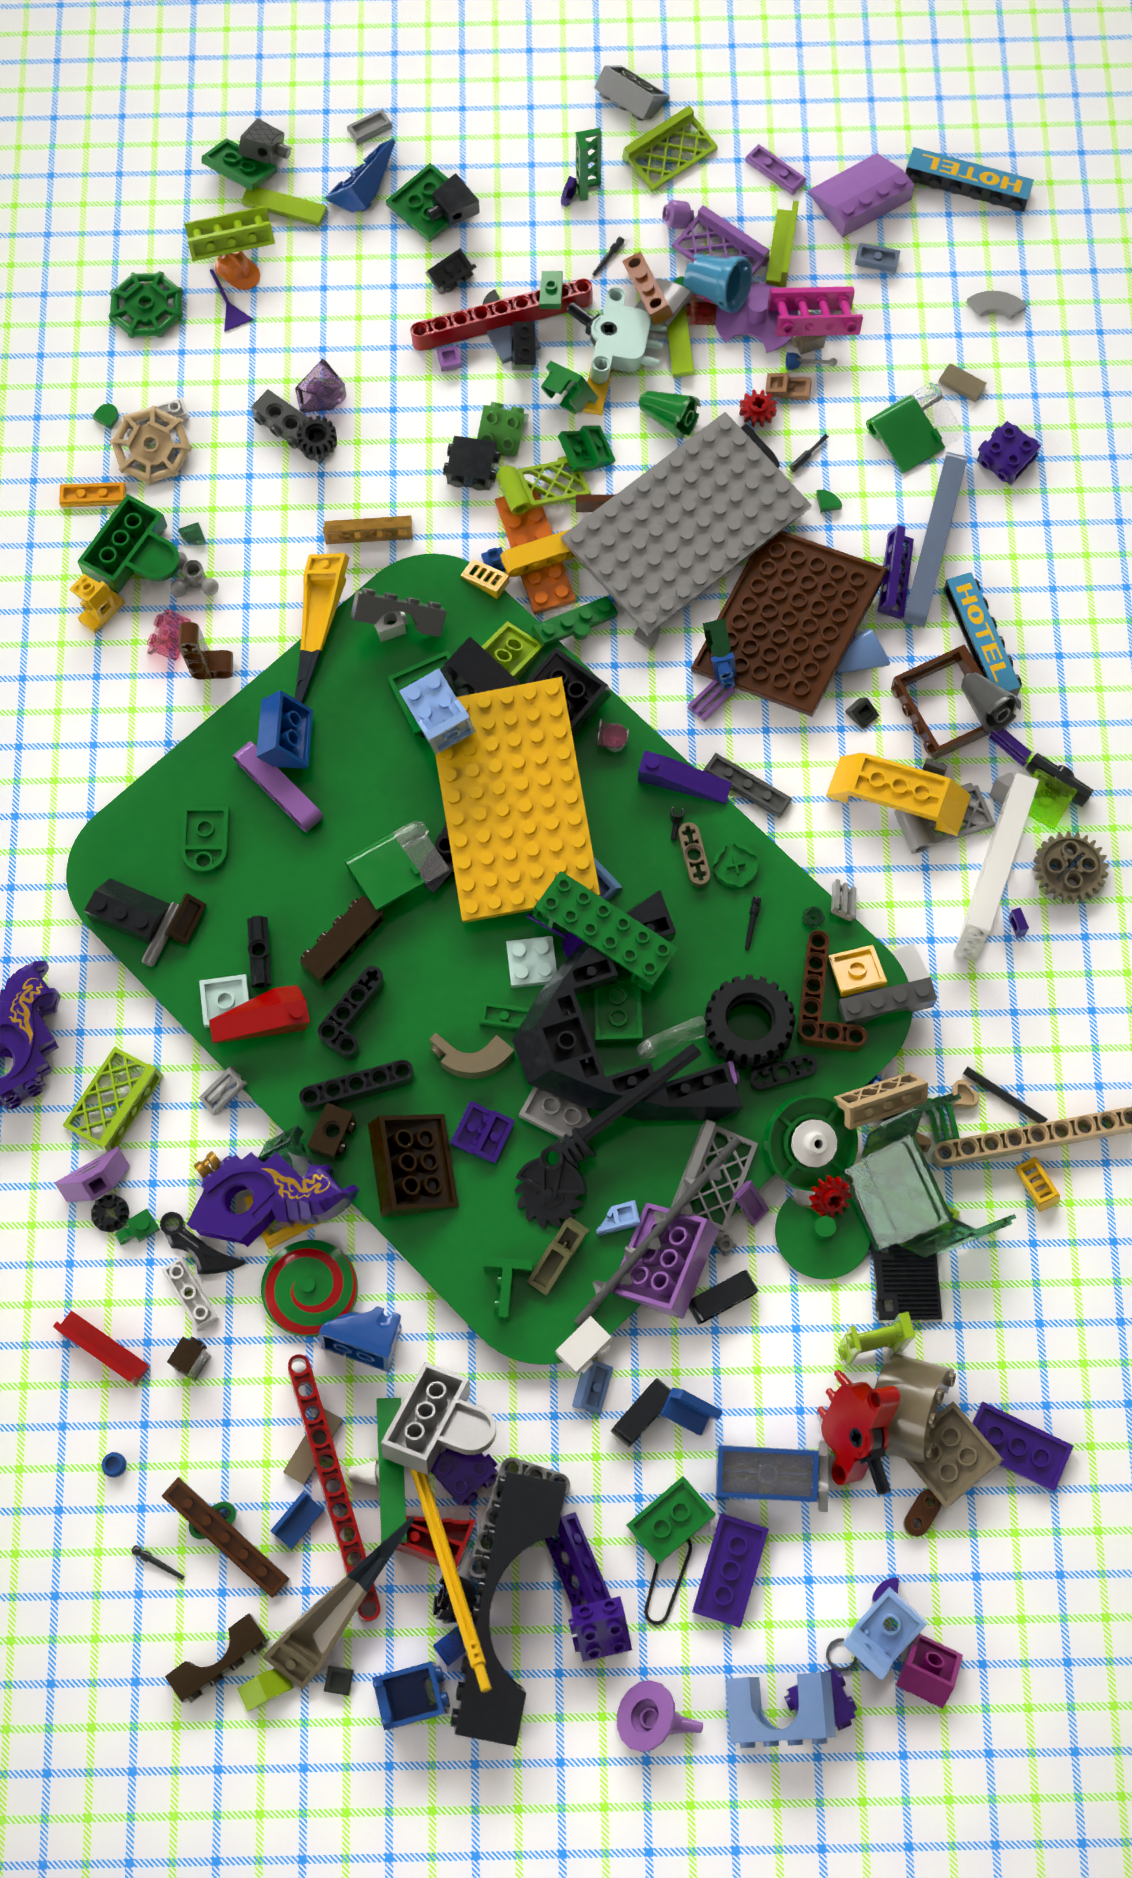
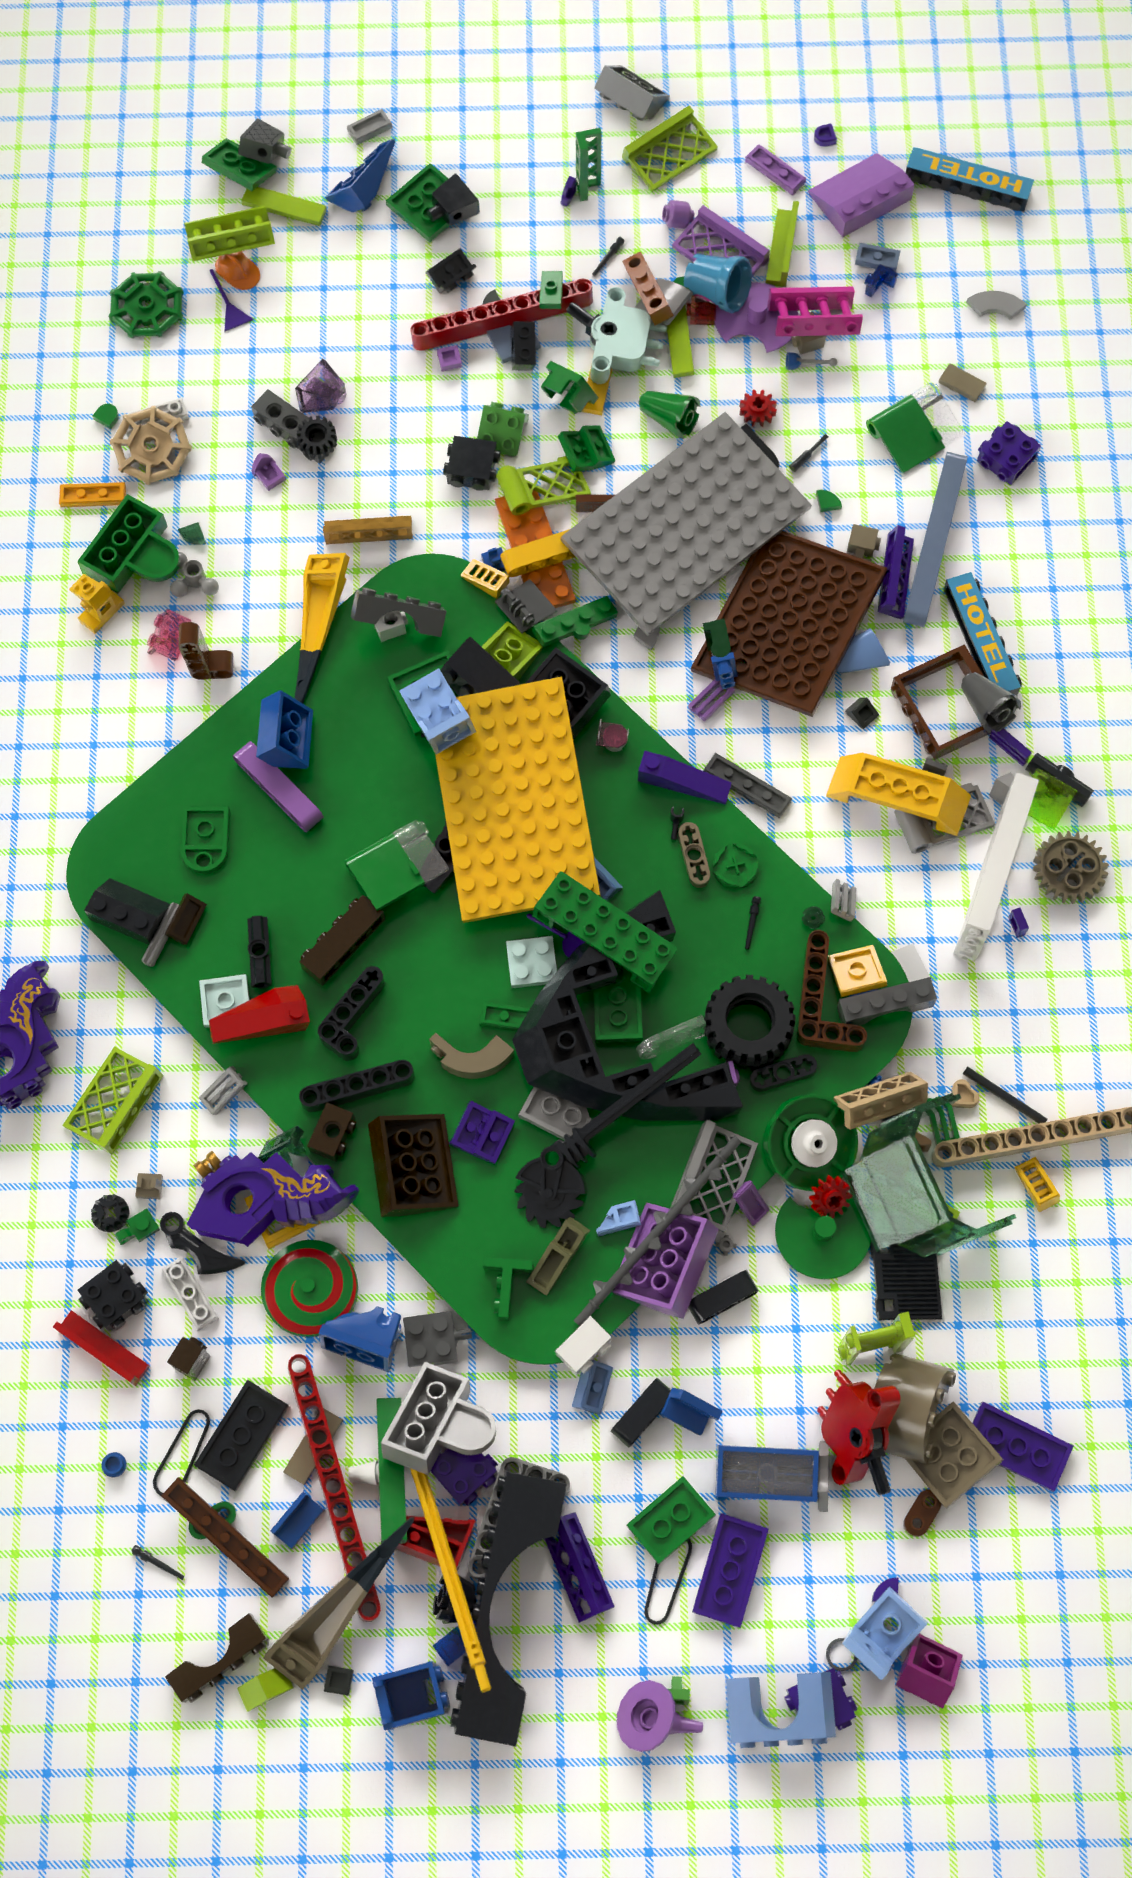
medium lavender slope [55,1146,130,1202] -> none
dark purple brick [568,1596,632,1662] -> none
medium nougat slope [765,373,812,400] -> none
none -> black brick [77,1260,149,1332]
none -> dark tan tile [135,1173,163,1200]
none -> black piece [153,1409,210,1496]
none -> black tile [193,1380,289,1492]
none -> medium lavender tile [252,453,286,491]
none -> dark grey plate [403,1311,472,1368]
none -> dark grey hinge [495,579,557,633]
none -> bright green tile [667,1676,690,1705]
none -> dark purple tile [814,123,837,147]
none -> dark tan brick [847,524,881,562]
none -> clear blue bracket [864,264,898,298]

